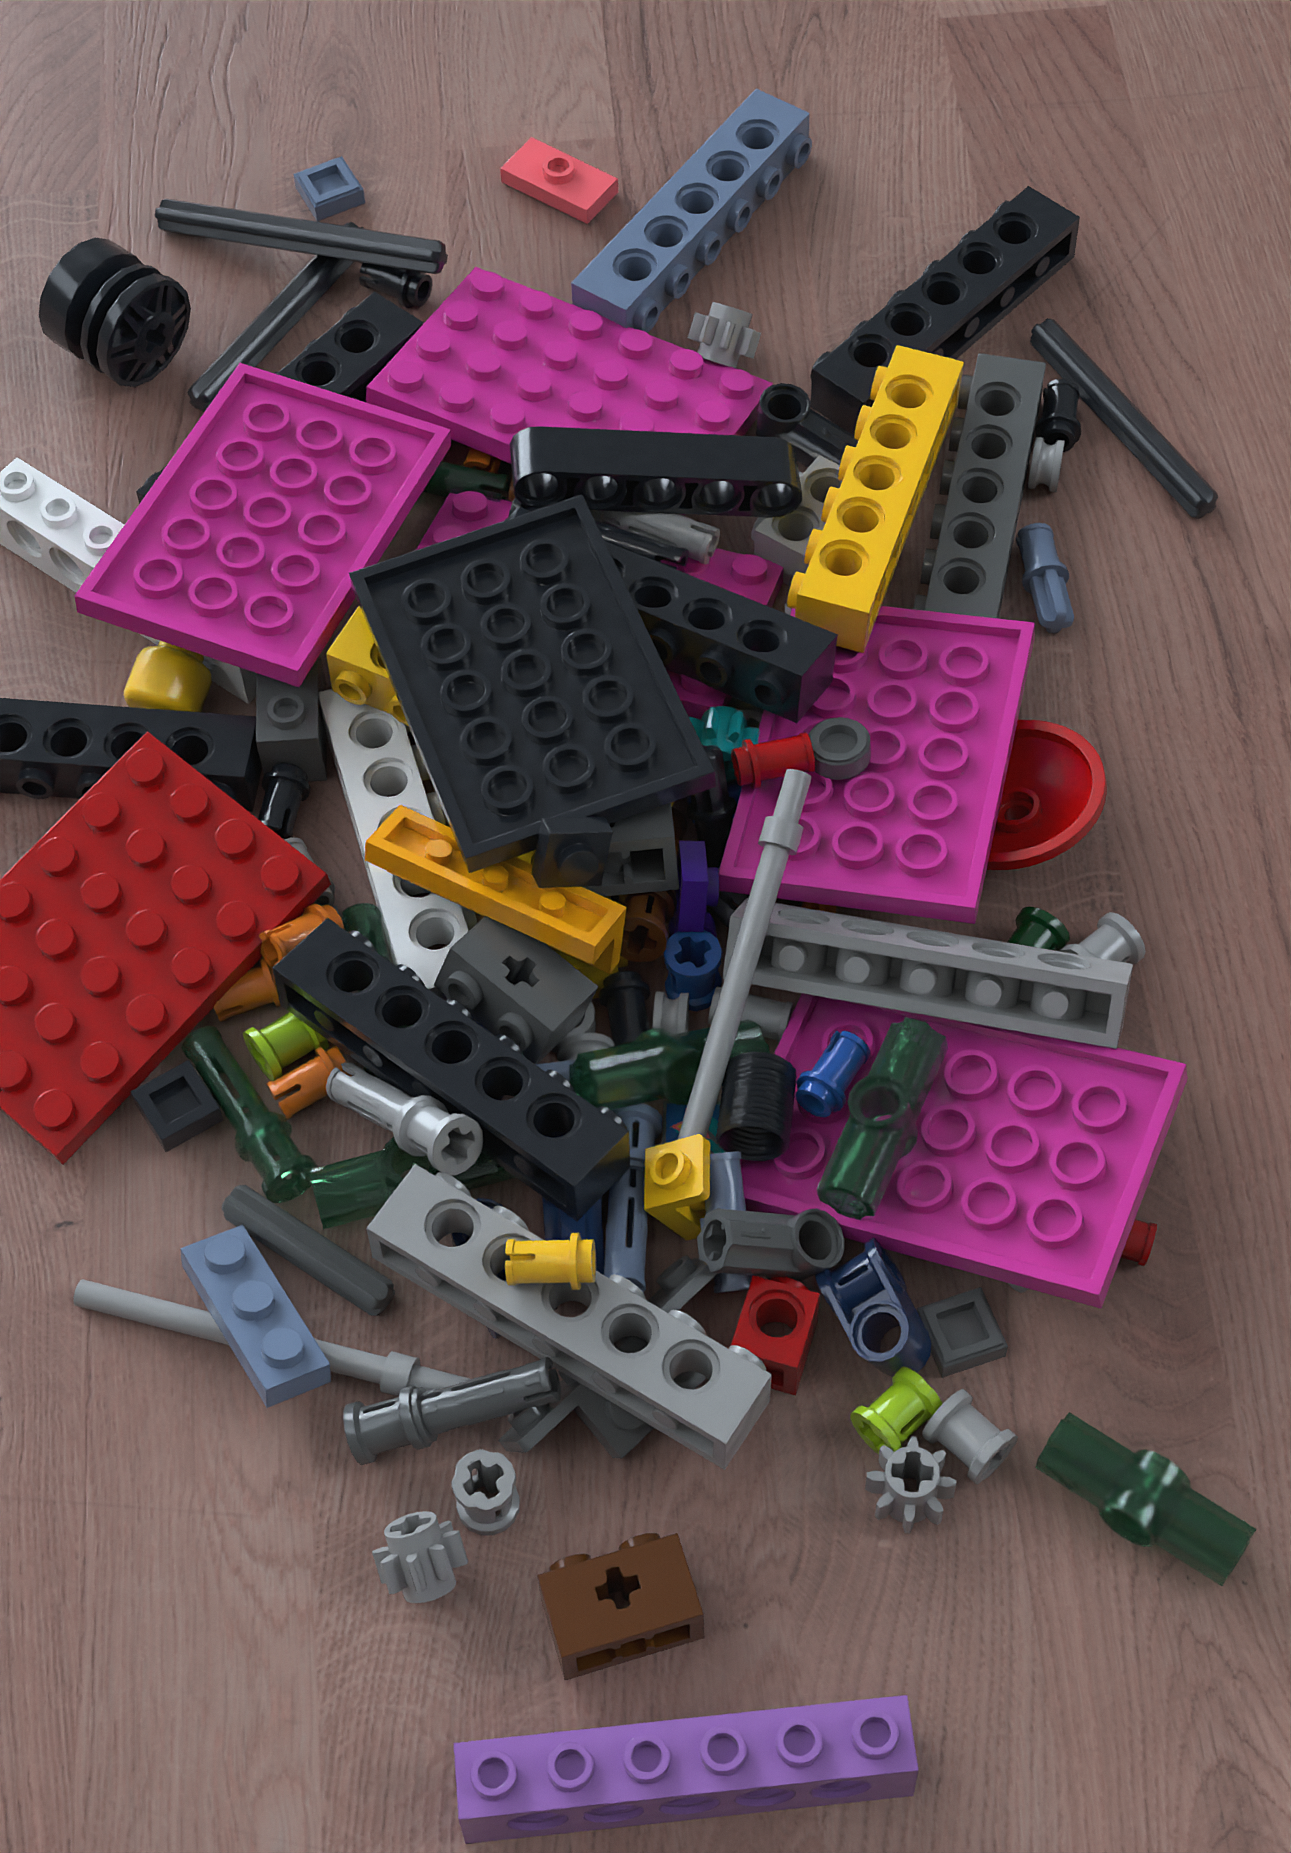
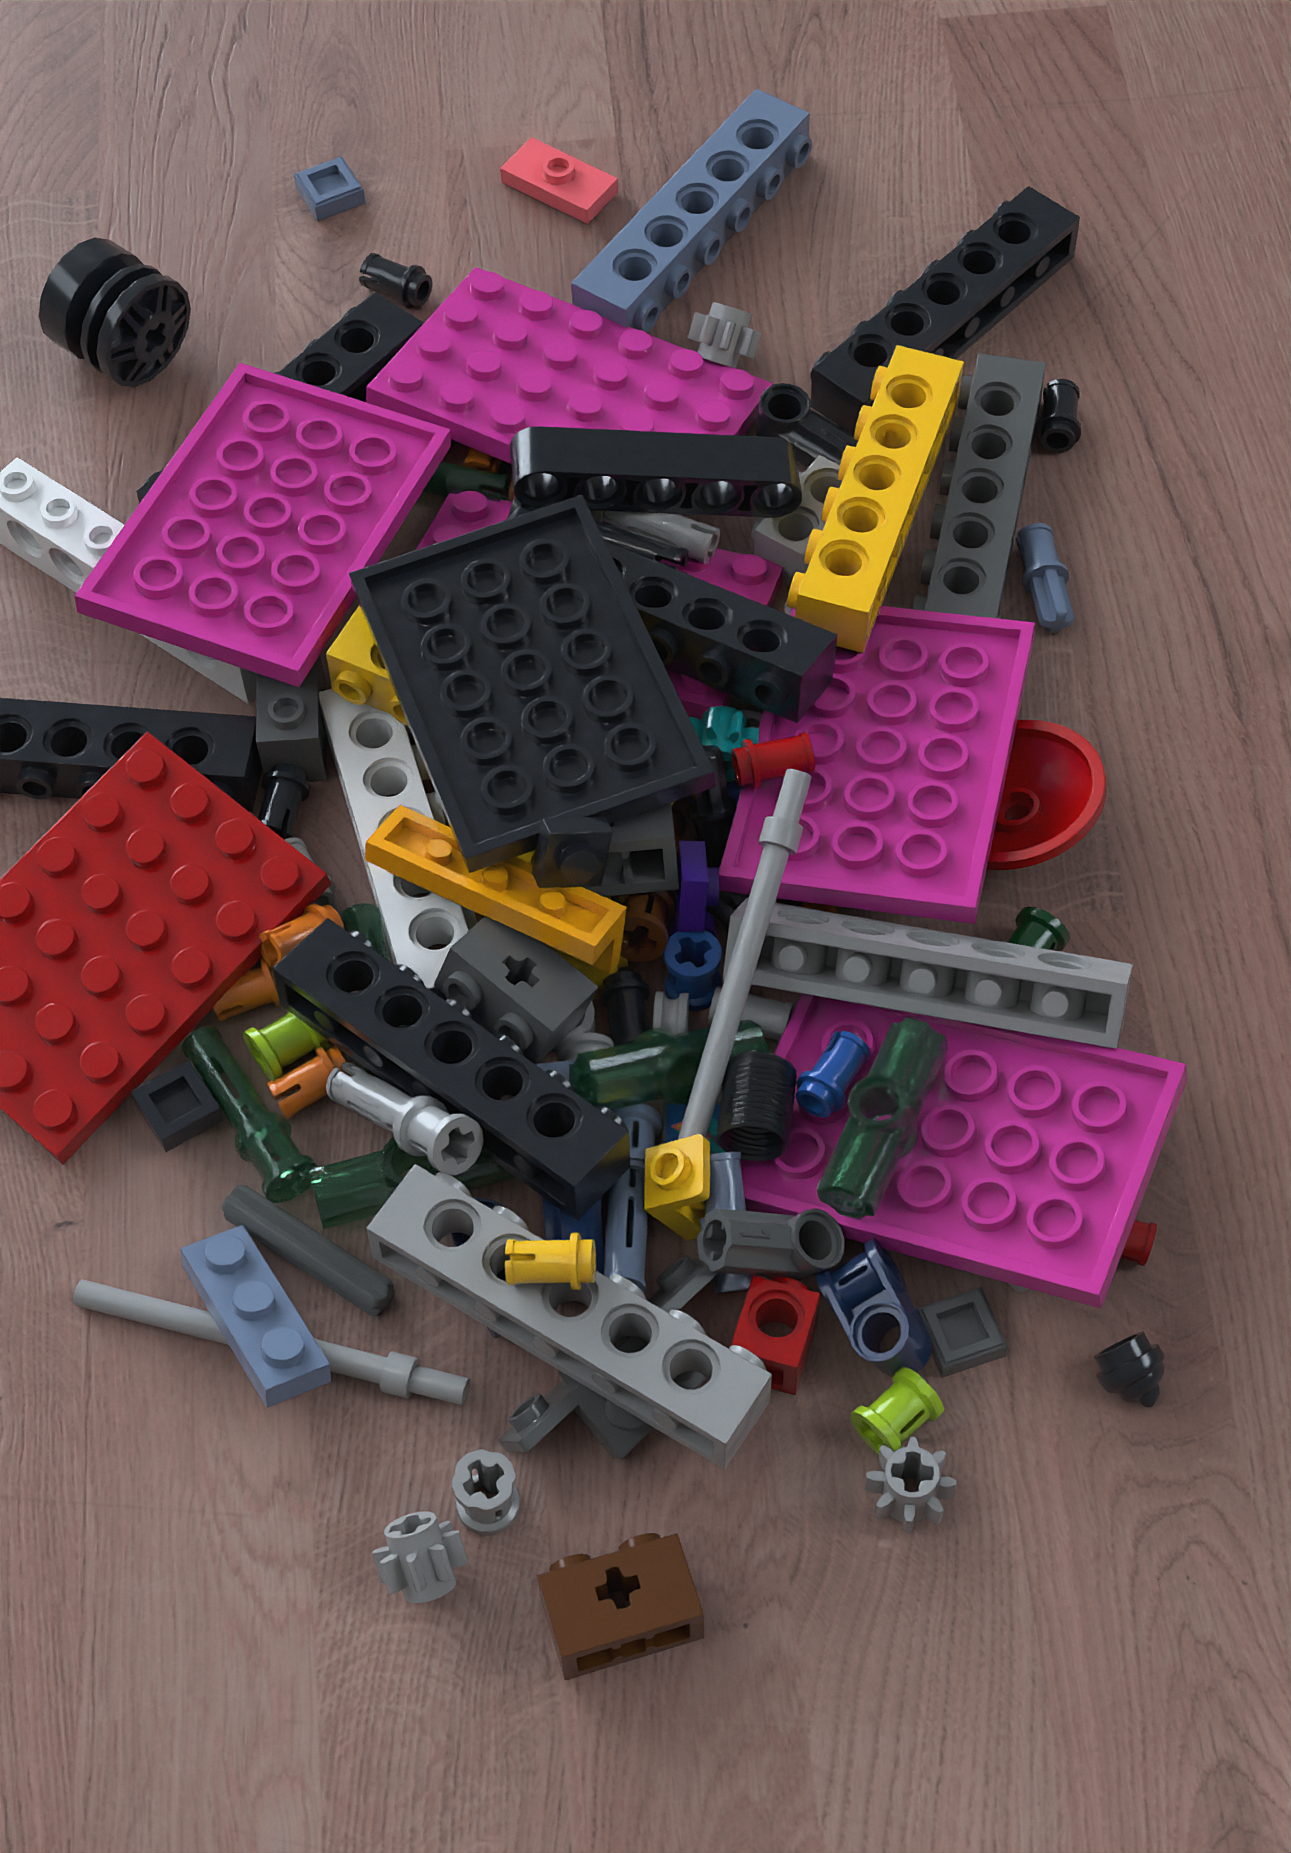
yellow head [123,641,212,712] -> none
black axle [155,199,448,274] -> none
black axle [187,222,364,412] -> none
dark grey pin [343,1357,561,1465] -> none
medium lavender brick [454,1695,918,1844] -> none
dark grey tile [809,717,871,780] -> none
light grey bush [922,1389,1018,1484] -> none
light grey bush [1028,437,1065,492] -> none
black axle [1030,318,1218,519] -> none
clear green piece [1035,1412,1257,1586] -> none
light grey bush [1060,912,1146,965] -> none
none -> black plate [1094,1331,1164,1408]

